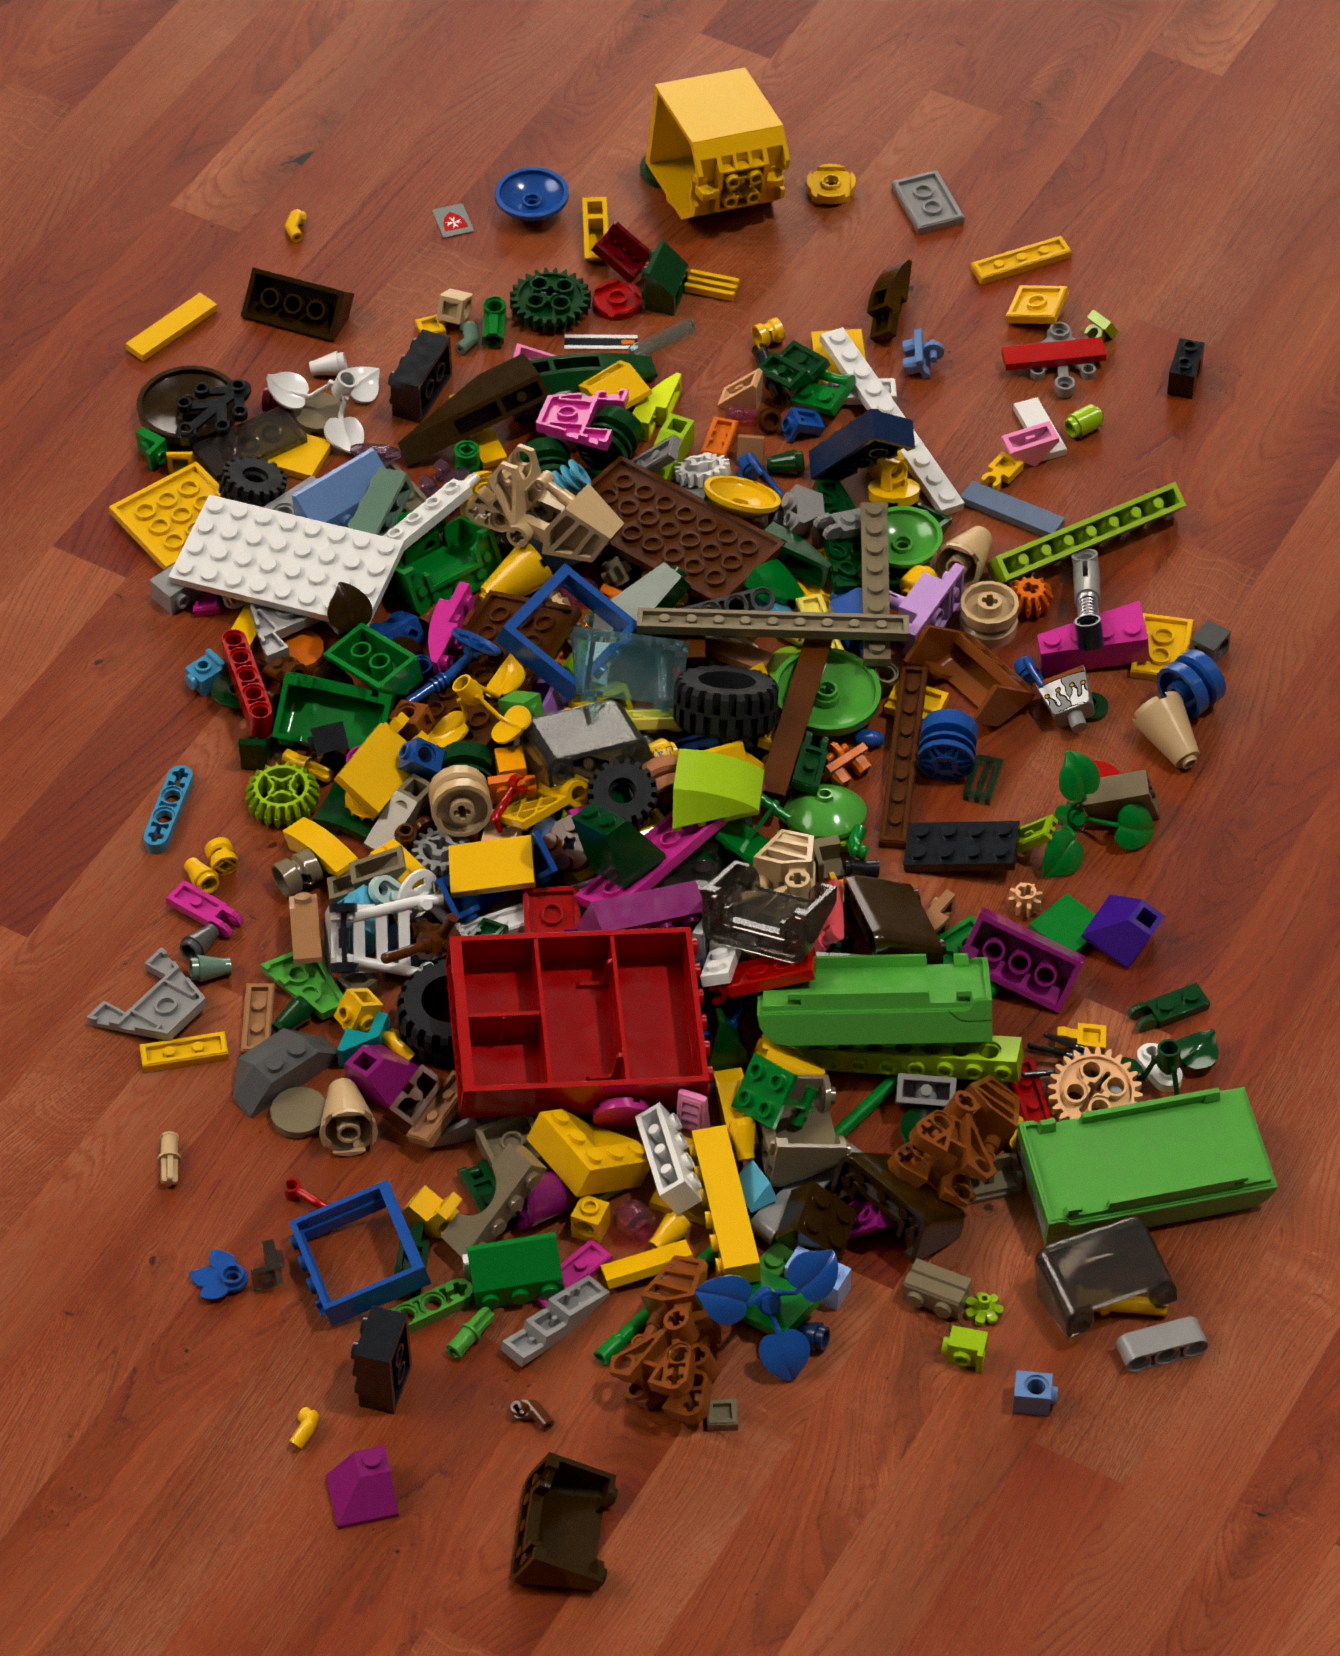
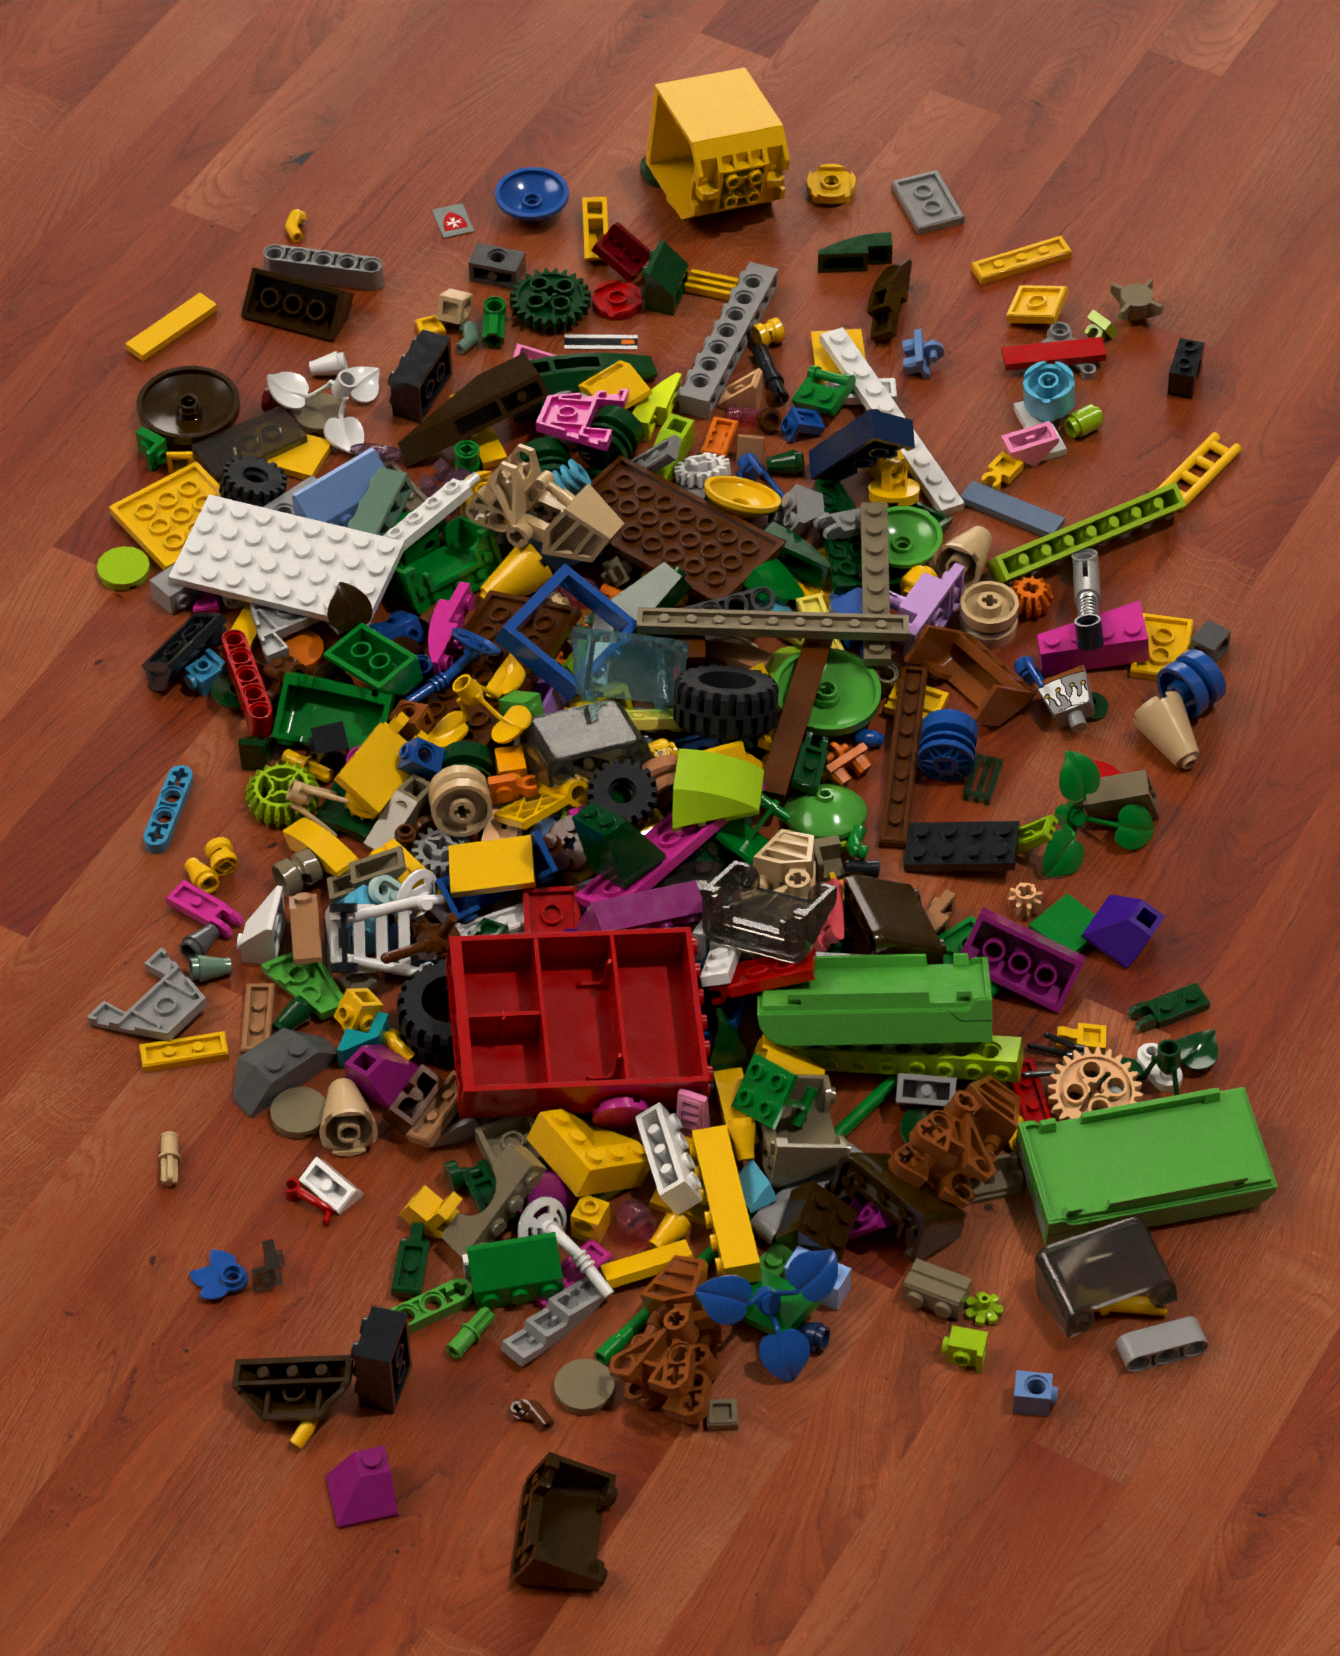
black plant [176,379,251,446] -> none
blue window [289,1179,432,1326] -> none
red piece [490,774,528,833] -> none
clear light blue axle [629,318,695,355] -> none
dark green slope [756,340,831,391] -> none
none -> lime tile [97,546,150,591]
none -> black slope [141,613,228,691]
none -> dark brown wedge [232,1355,354,1422]
none -> white slope [237,886,287,964]
none -> light grey beam [263,244,384,290]
none -> tan plant [286,779,349,837]
none -> white slope [299,1157,364,1214]
none -> dark green tile [443,1160,465,1191]
none -> dark grey brick [468,243,526,289]
none -> white dish [518,1197,614,1299]
none -> dark tan tile [554,1358,615,1415]
none -> light grey brick [676,262,778,420]
none -> dark green slope [818,232,893,273]
none -> medium azure brick [1023,361,1075,423]
none -> dark tan piece [1110,278,1163,321]
none -> yellow bar [1157,432,1242,511]

